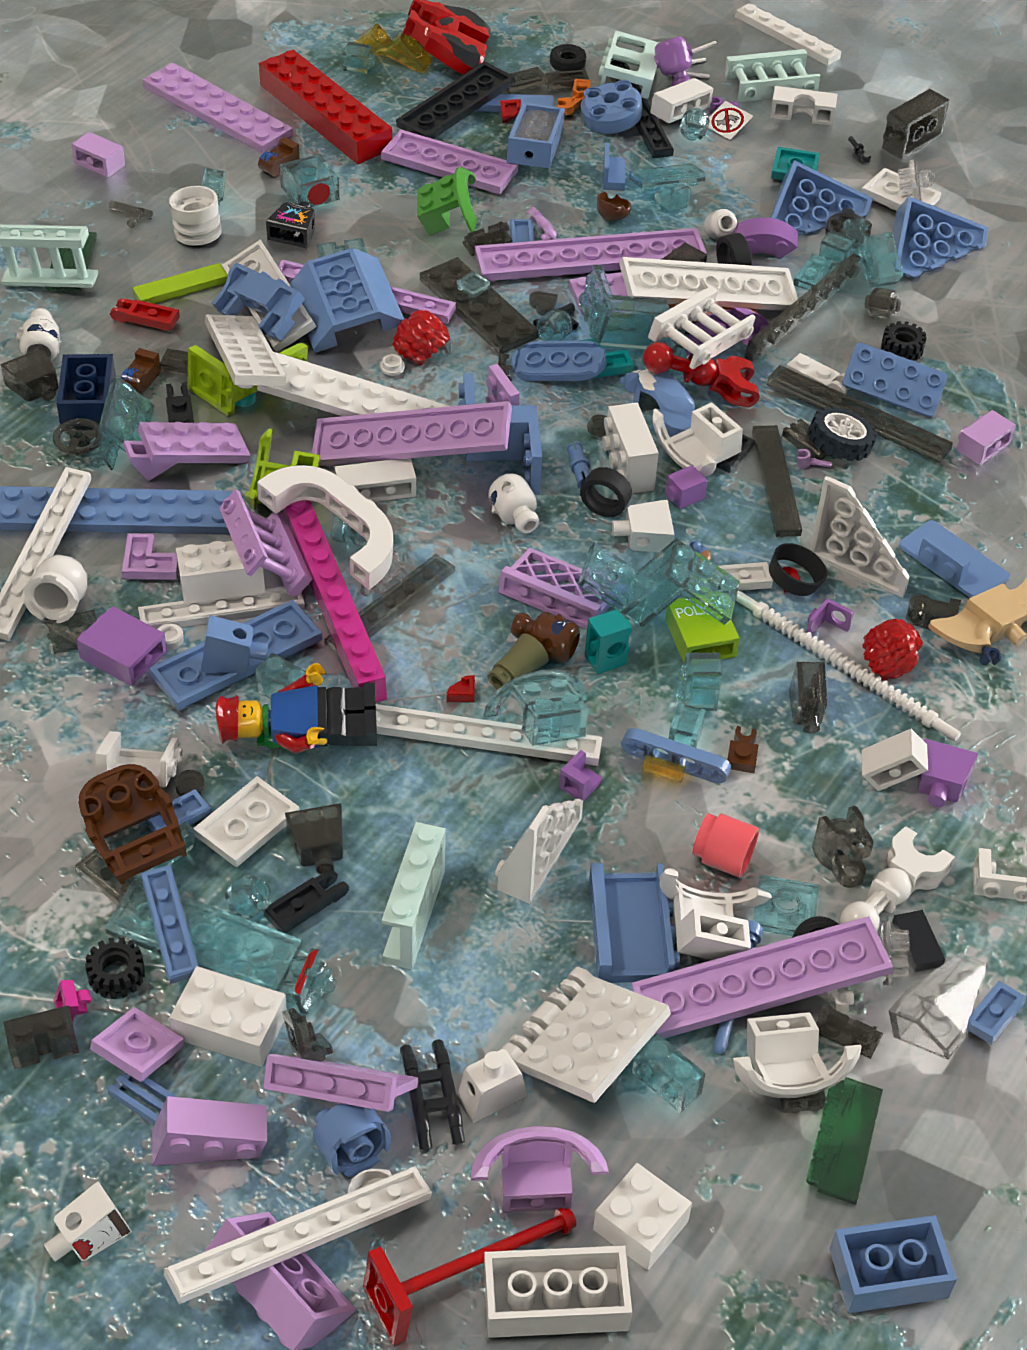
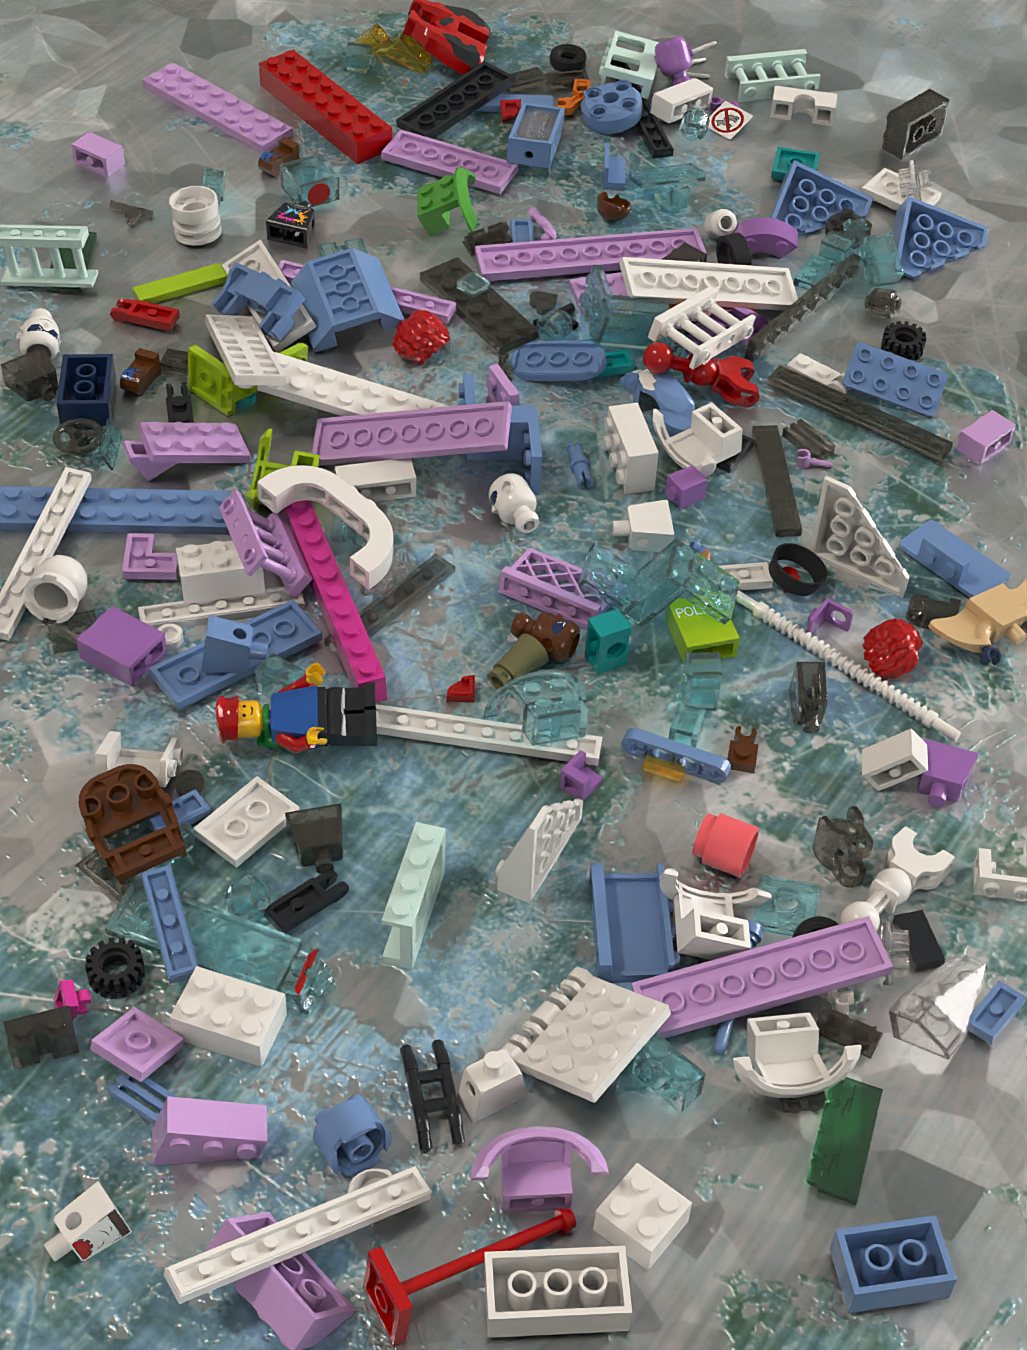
clear light blue plate [98,376,155,453] -> none
lavender fence [263,1054,418,1112] -> none
clear smoke bracket [282,1008,333,1062] -> none
white plate [380,354,405,376] -> none
black tyre [580,467,632,517] -> none
clear smoke plate [587,414,607,437] -> none
white plate [735,3,841,66] -> none
black wheel [808,406,877,461] -> none
black hand [848,136,871,161] -> none

